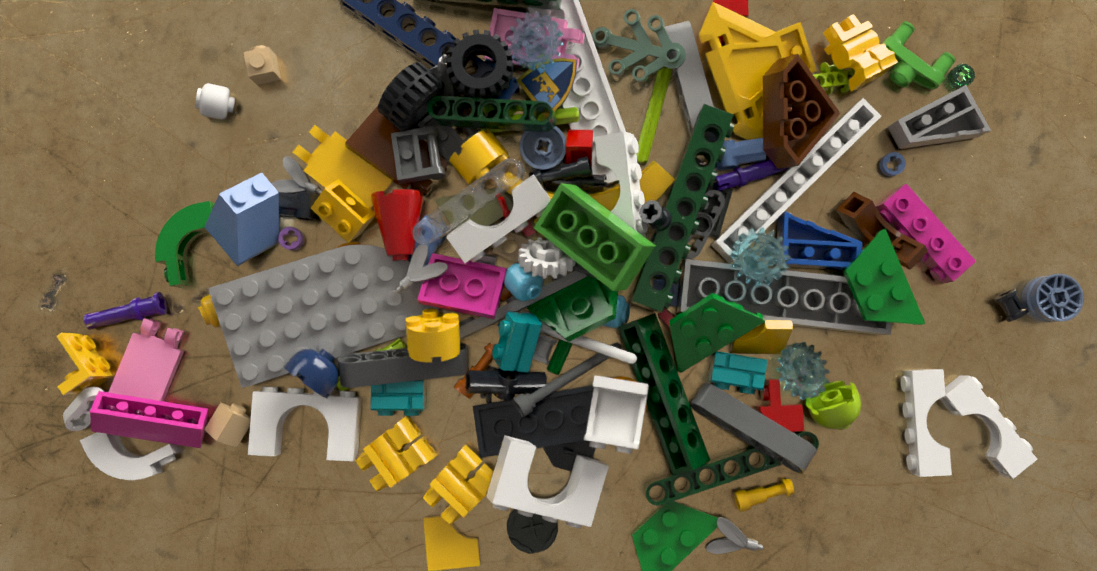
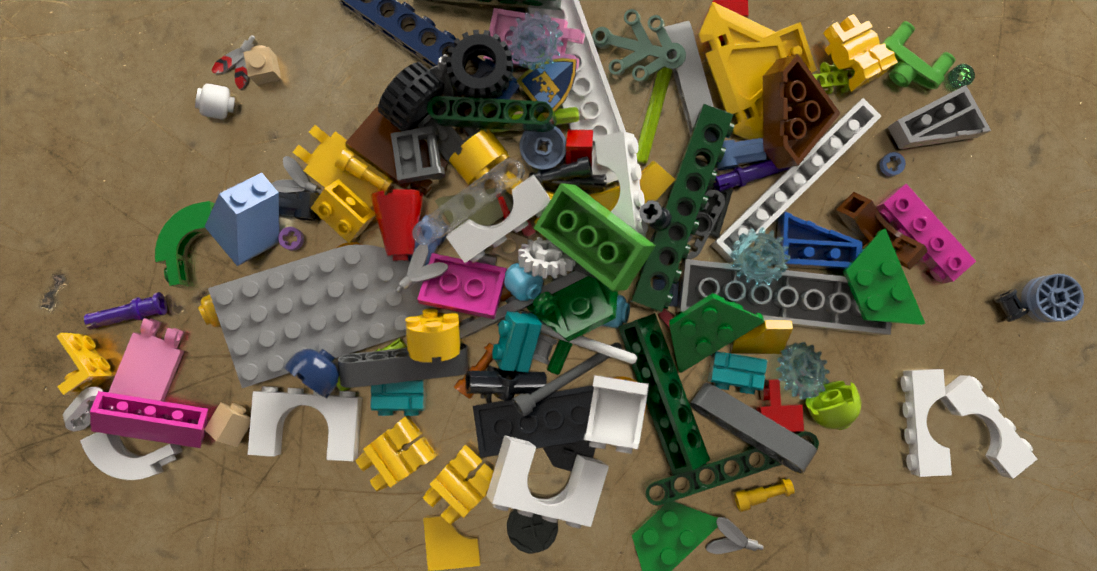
none -> piece [212,35,255,89]
none -> yellow piece [335,149,393,195]
none -> green plate [533,291,557,315]

